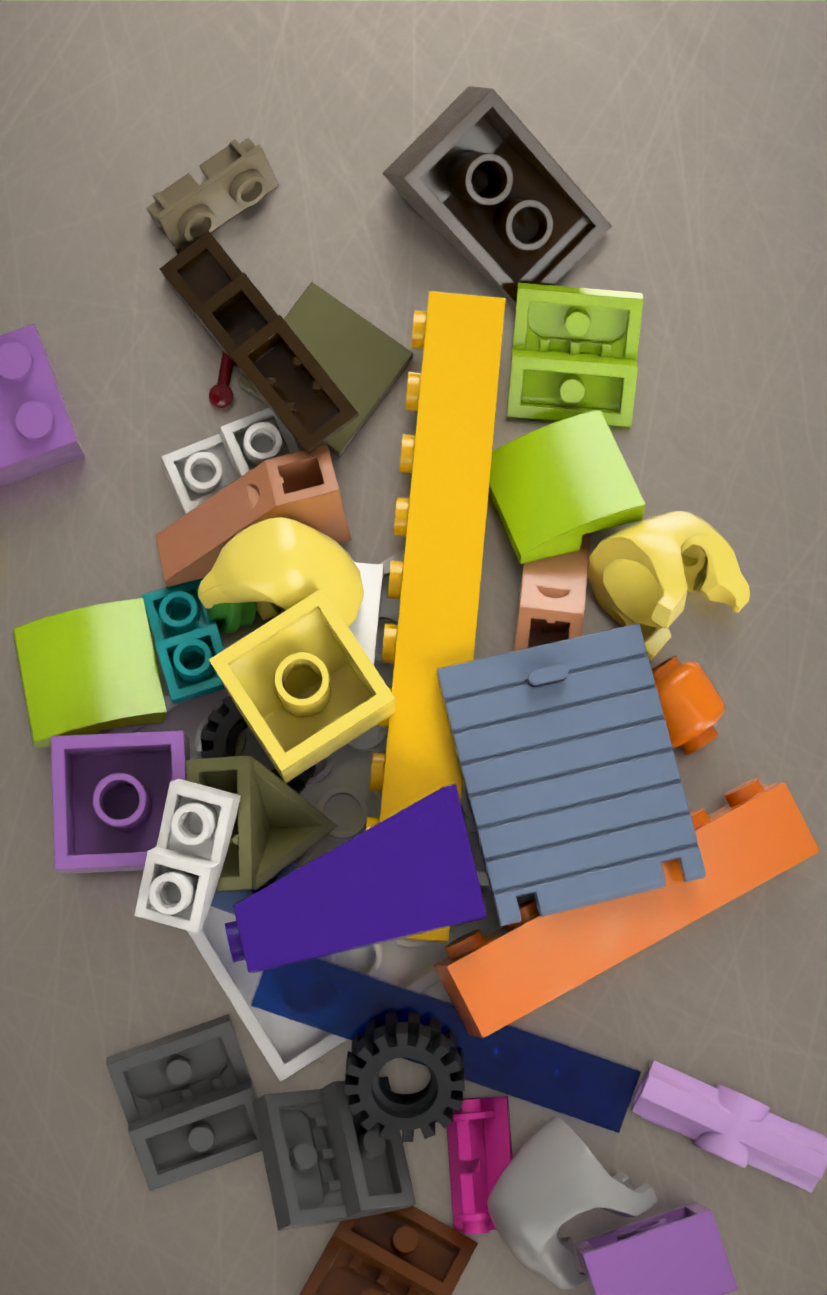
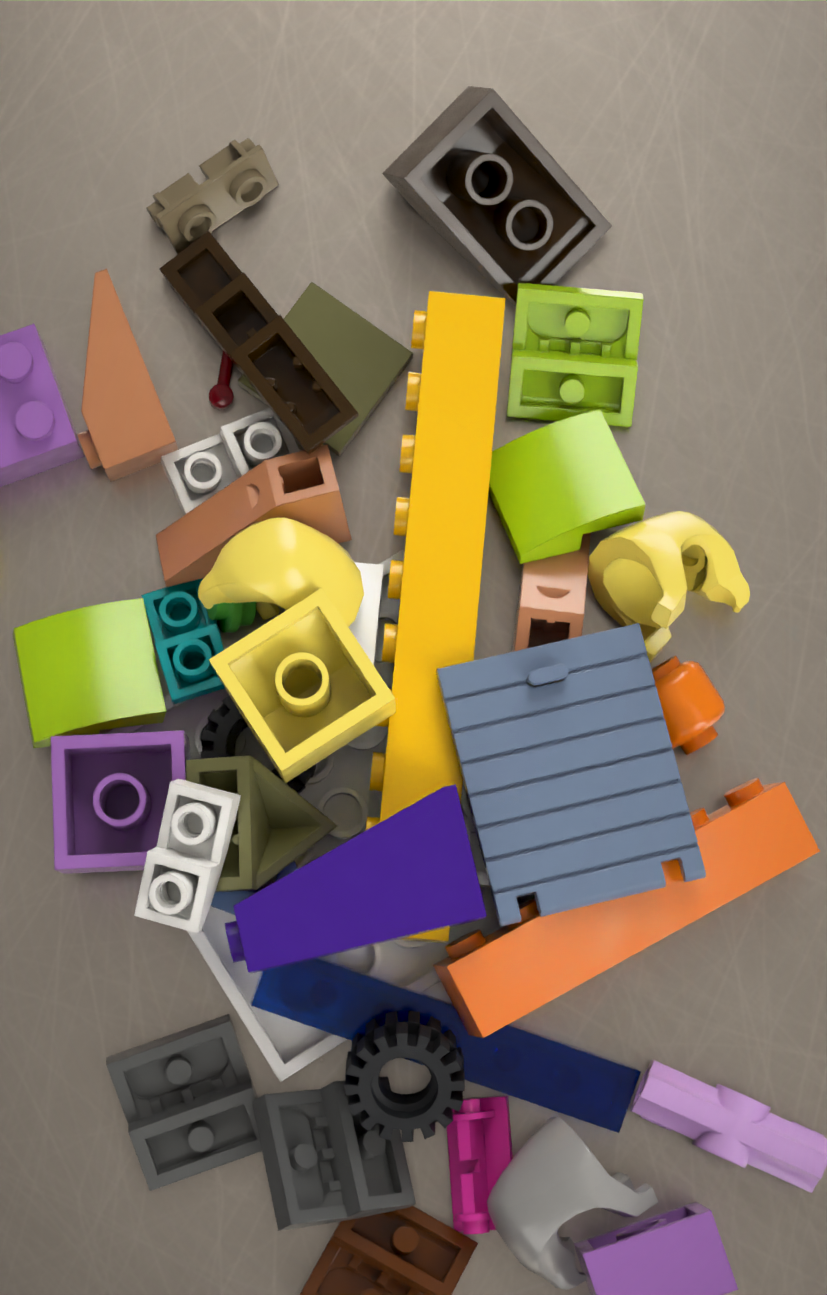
none -> nougat slope [77,268,179,482]

